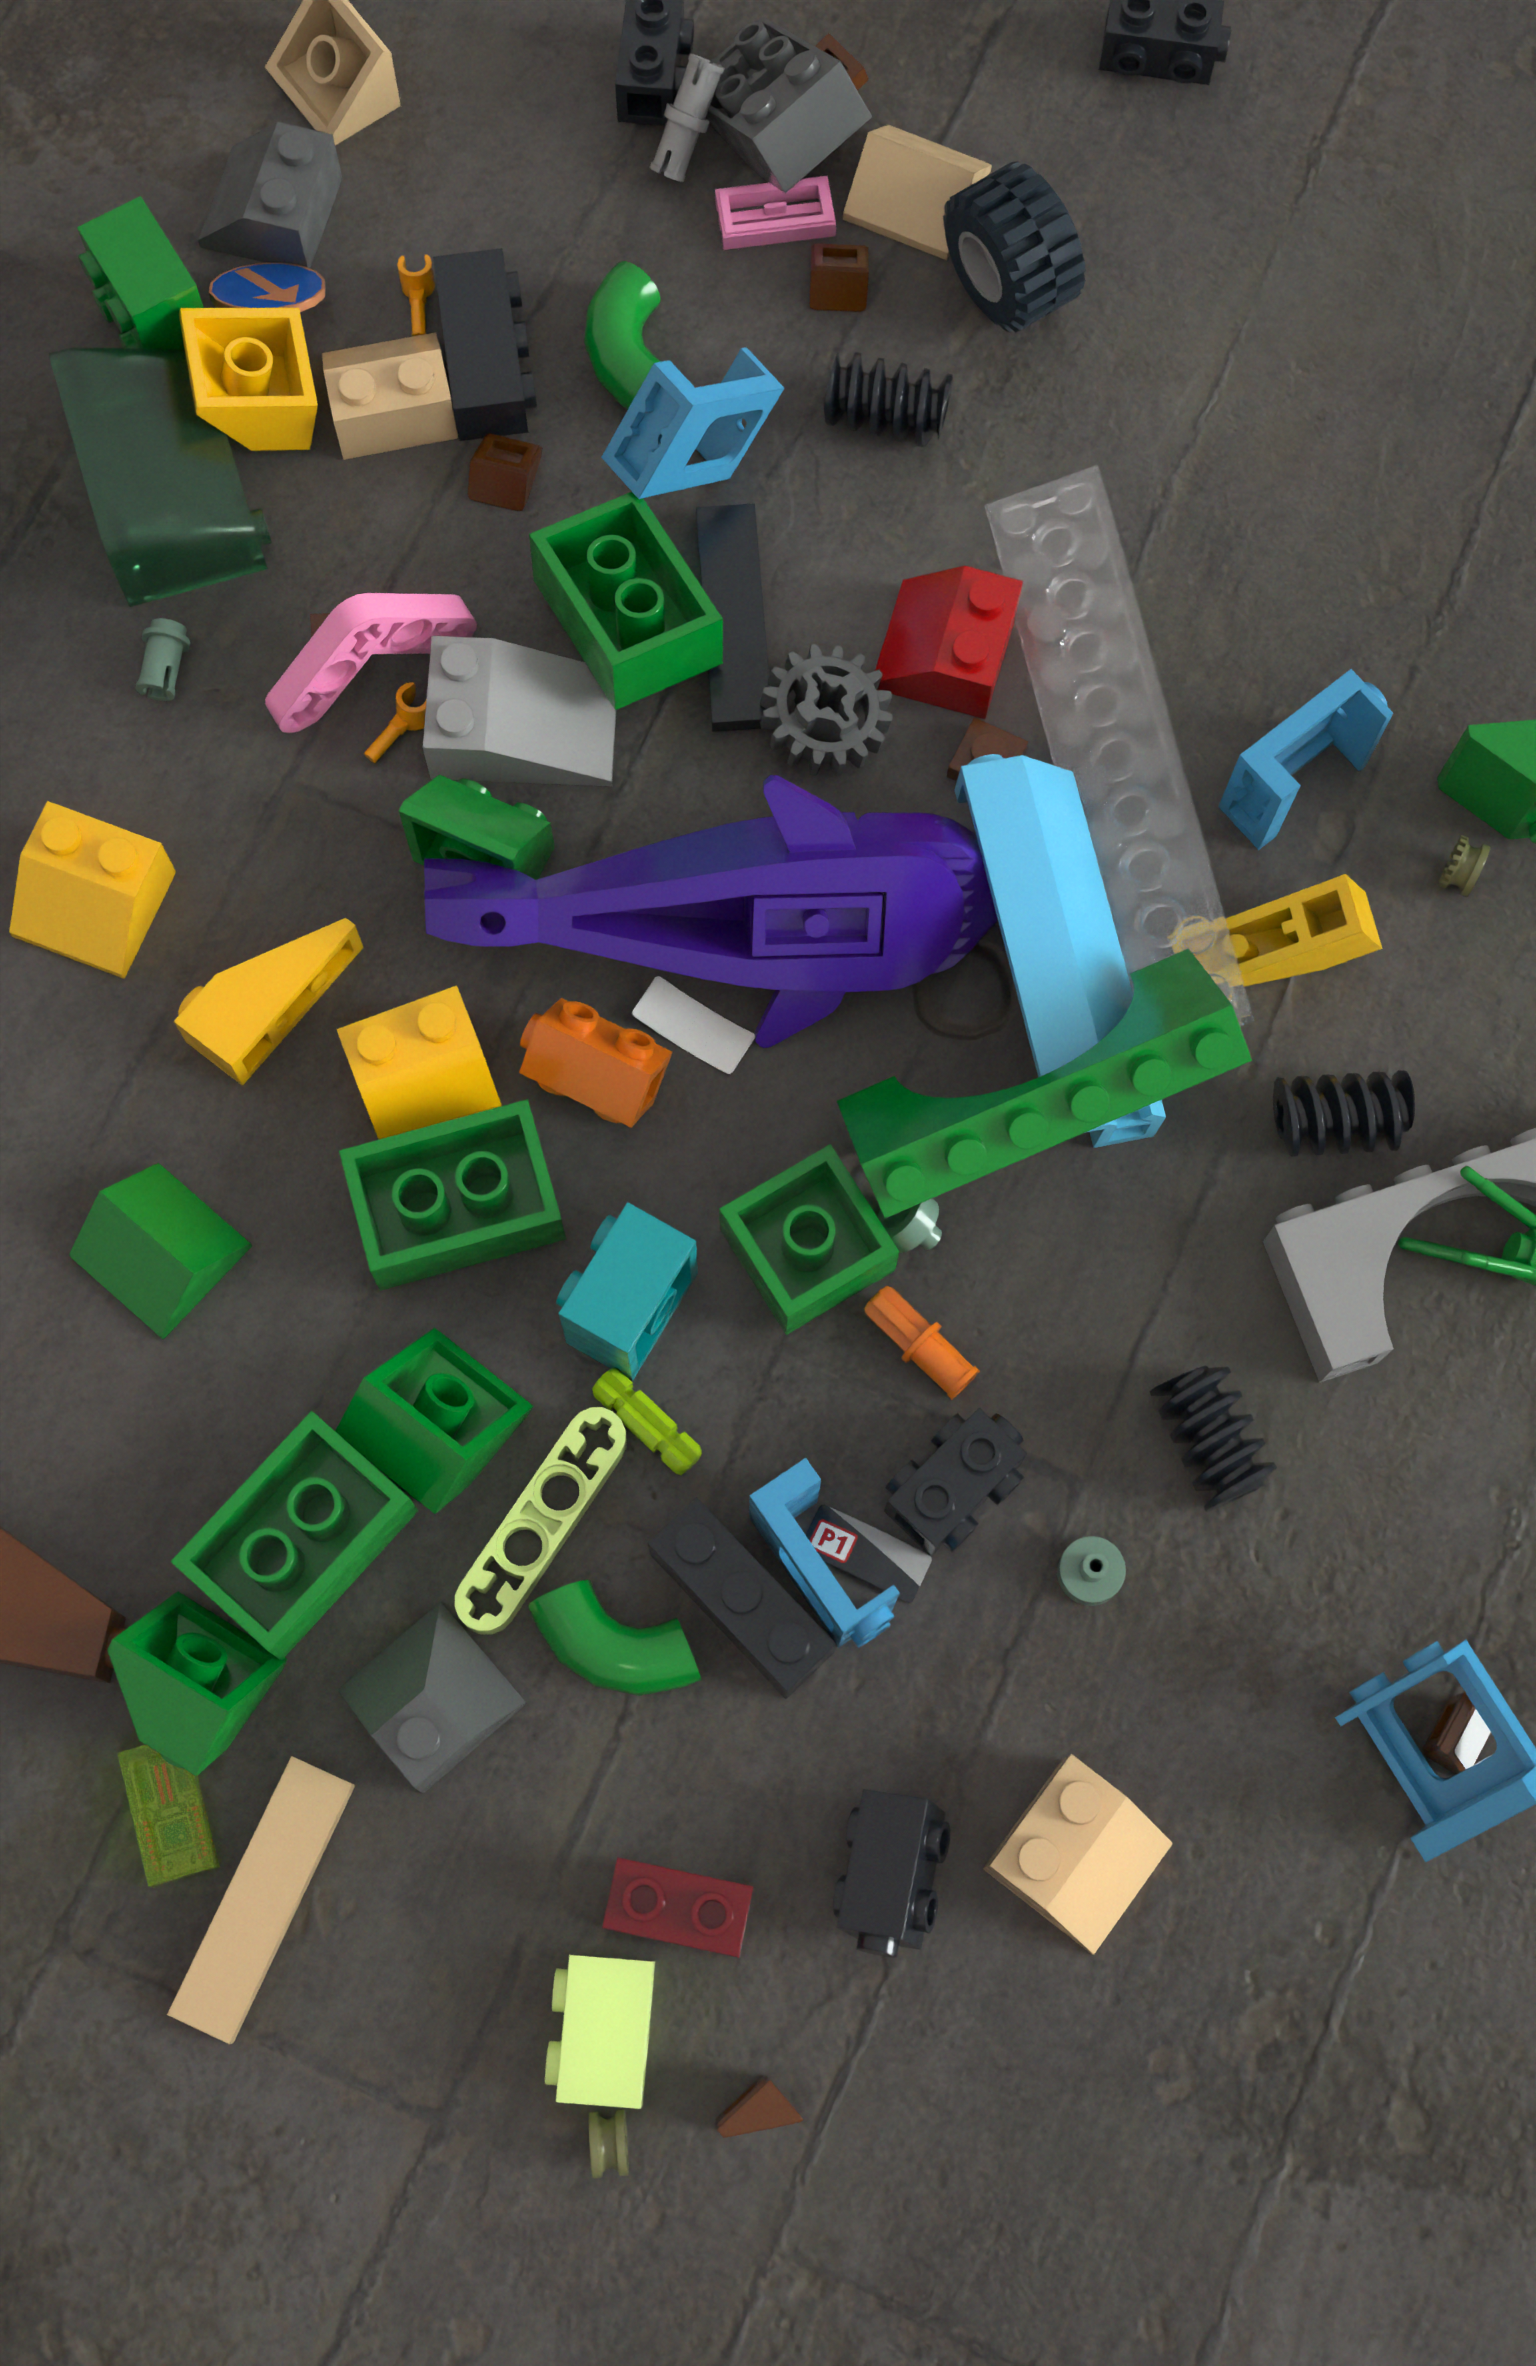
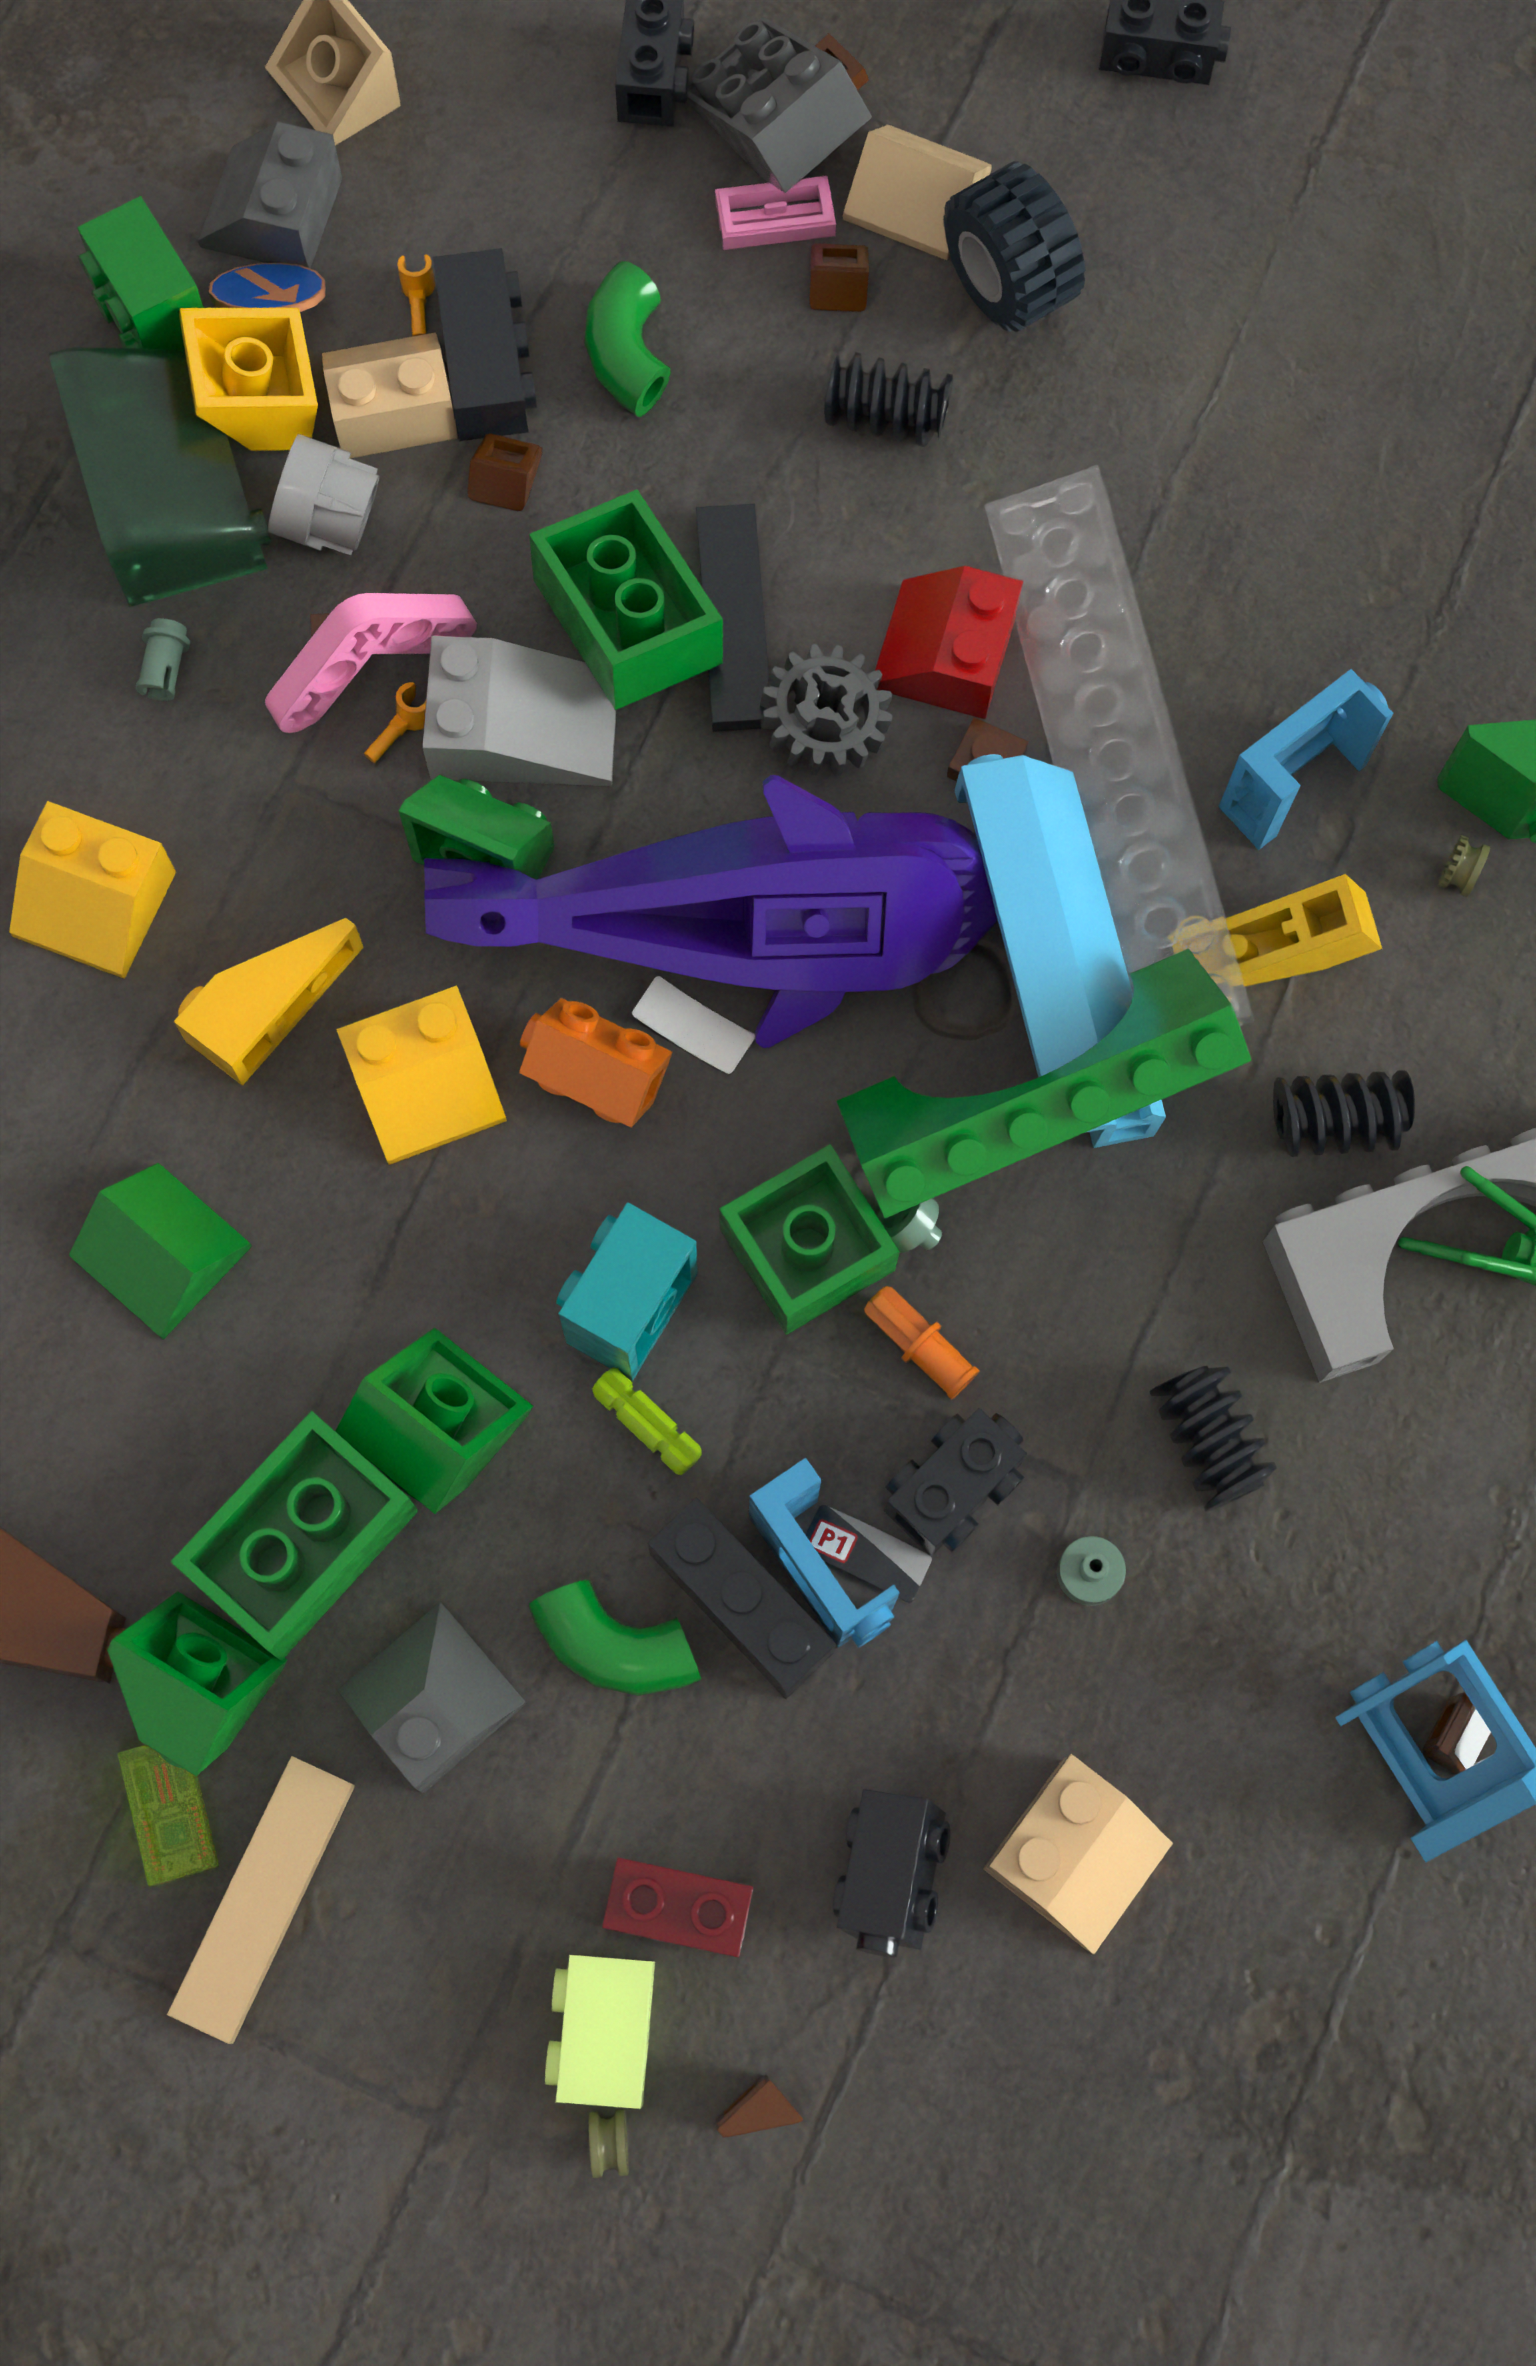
green brick [339,1099,566,1291] -> none
yellowish green beam [455,1407,627,1635] -> none
dark azure window [601,347,784,499] -> none
light grey pin [649,54,725,182] -> none
none -> light grey piece [268,434,379,555]

